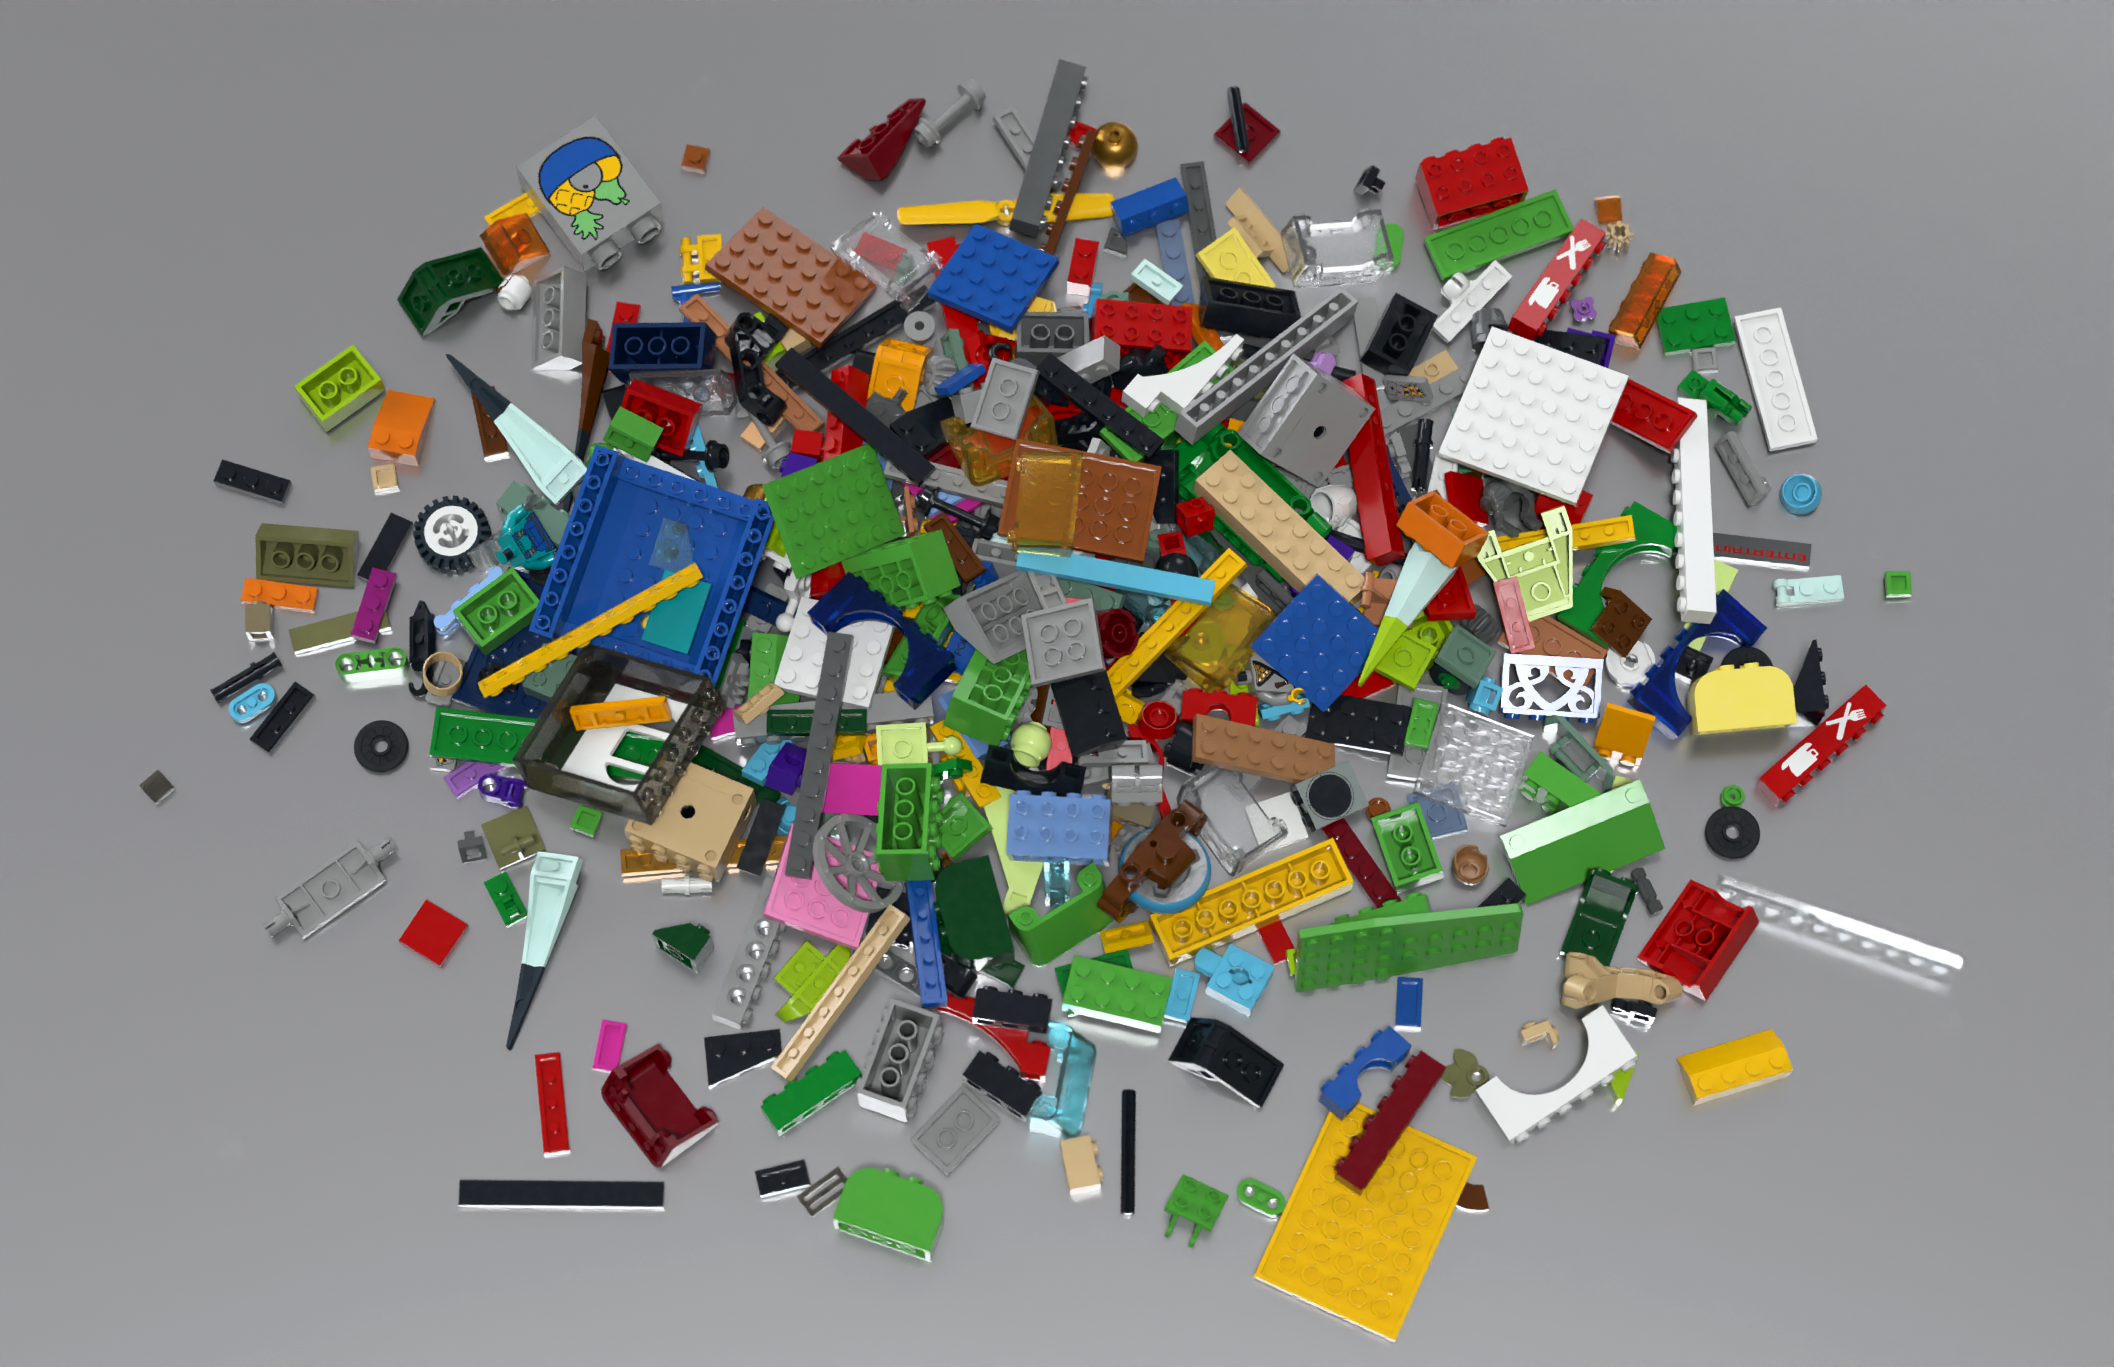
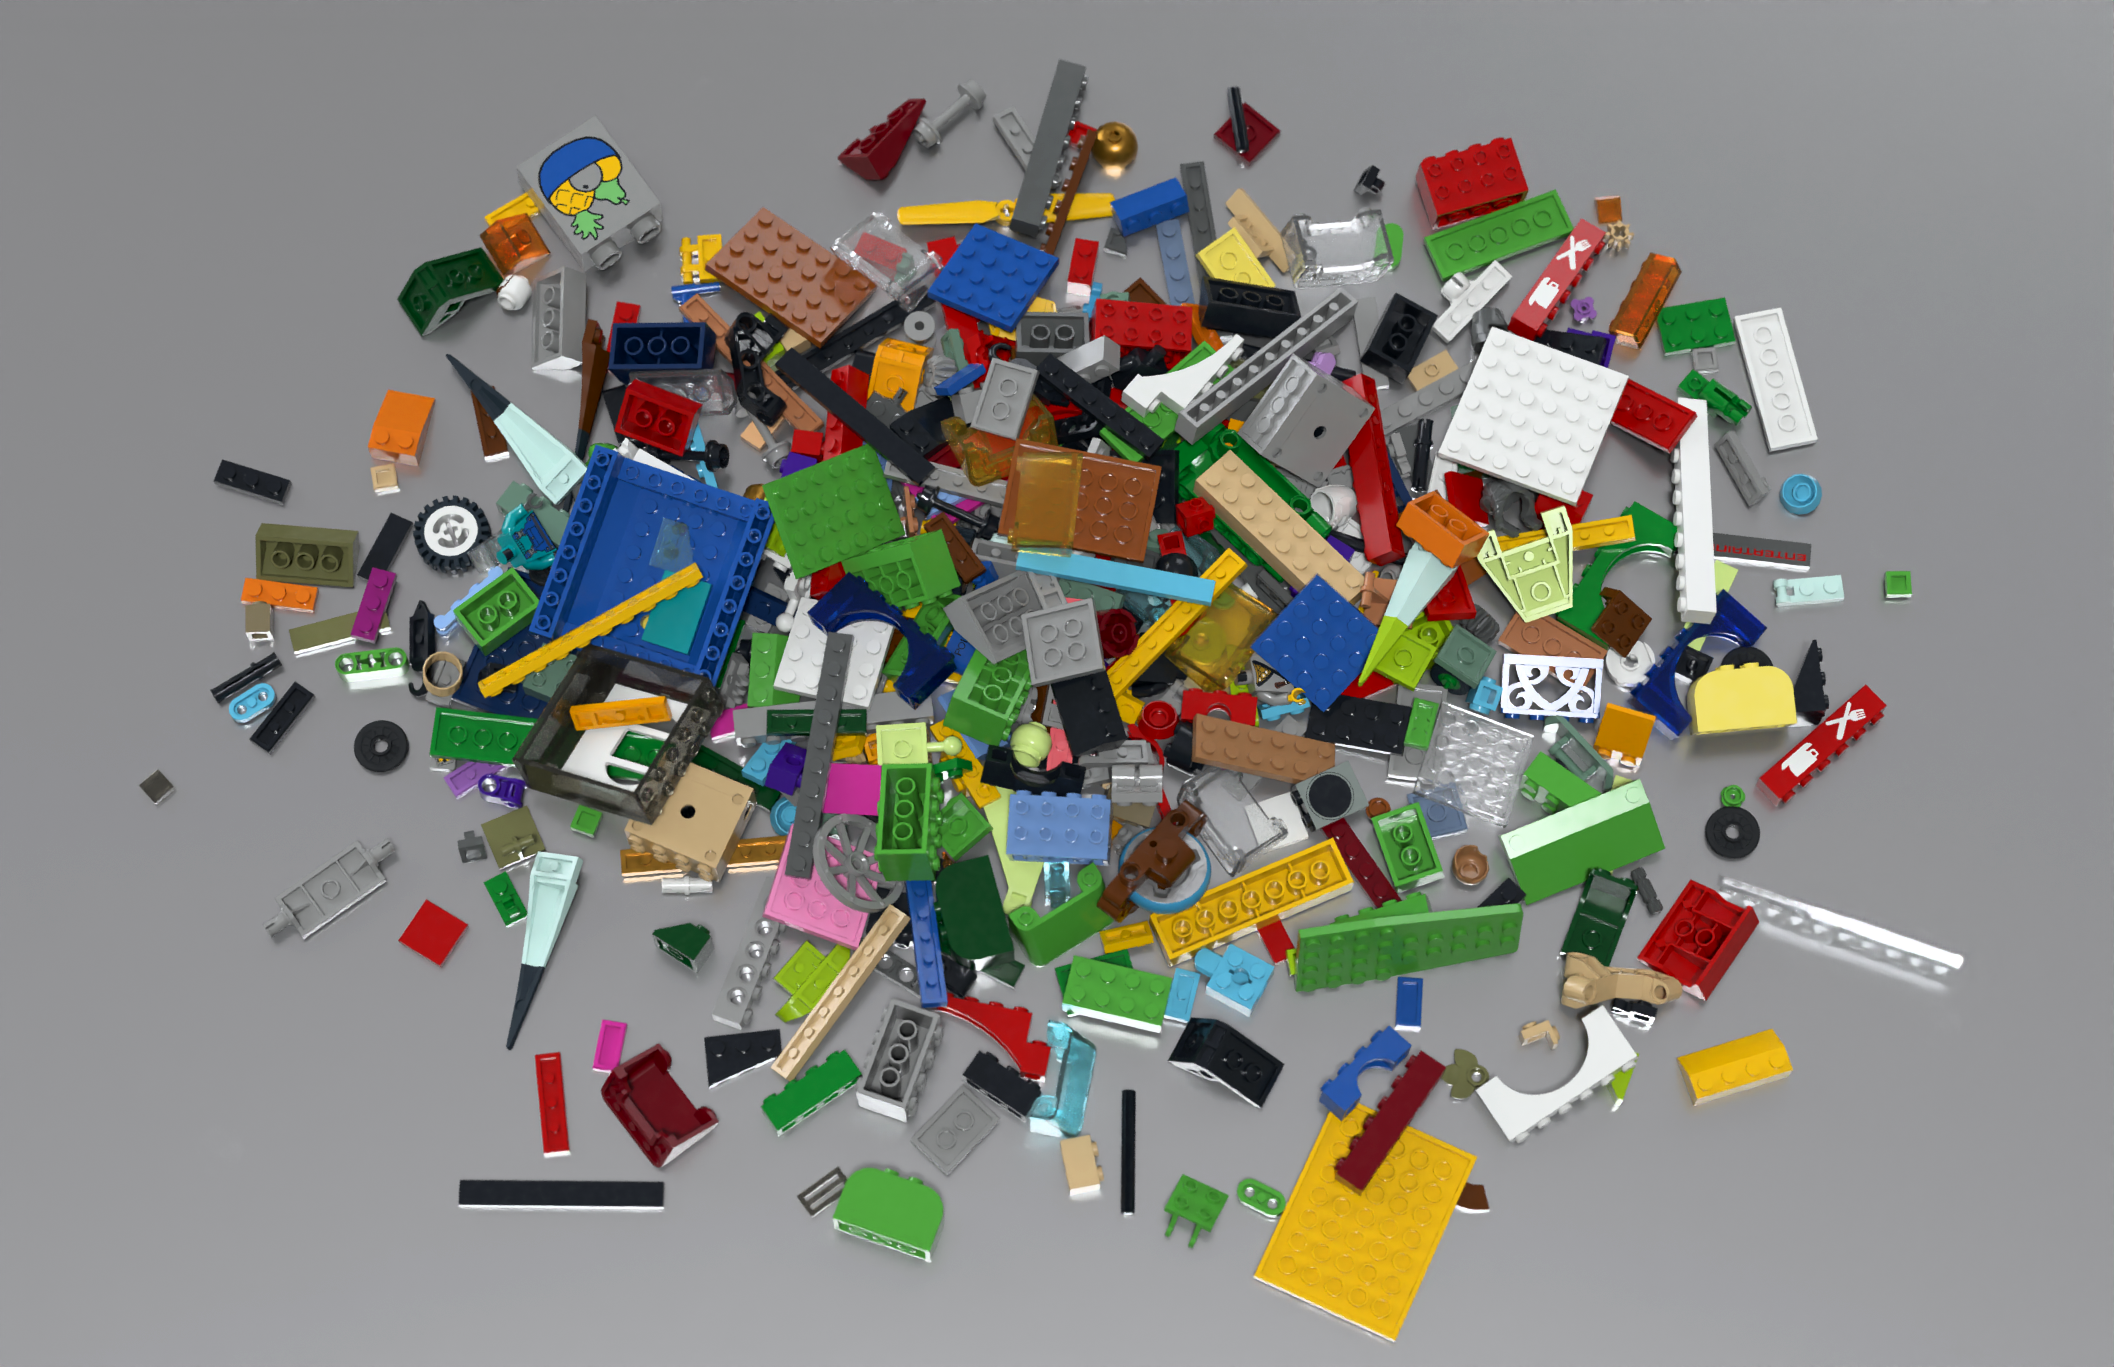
lime brick [294,345,385,432] -> none
bright green brick [603,406,664,463] -> none
dark orange plate [681,144,710,174] -> none
tan plate [733,682,785,725] -> none
black tile [736,798,786,877] -> none
black plate [755,1160,811,1198] -> none
black brick [972,986,1052,1035] -> none
light aqua plate [1130,259,1183,305] -> none
light grey tile [1383,375,1434,402] -> none
plate [1493,576,1535,654] -> none

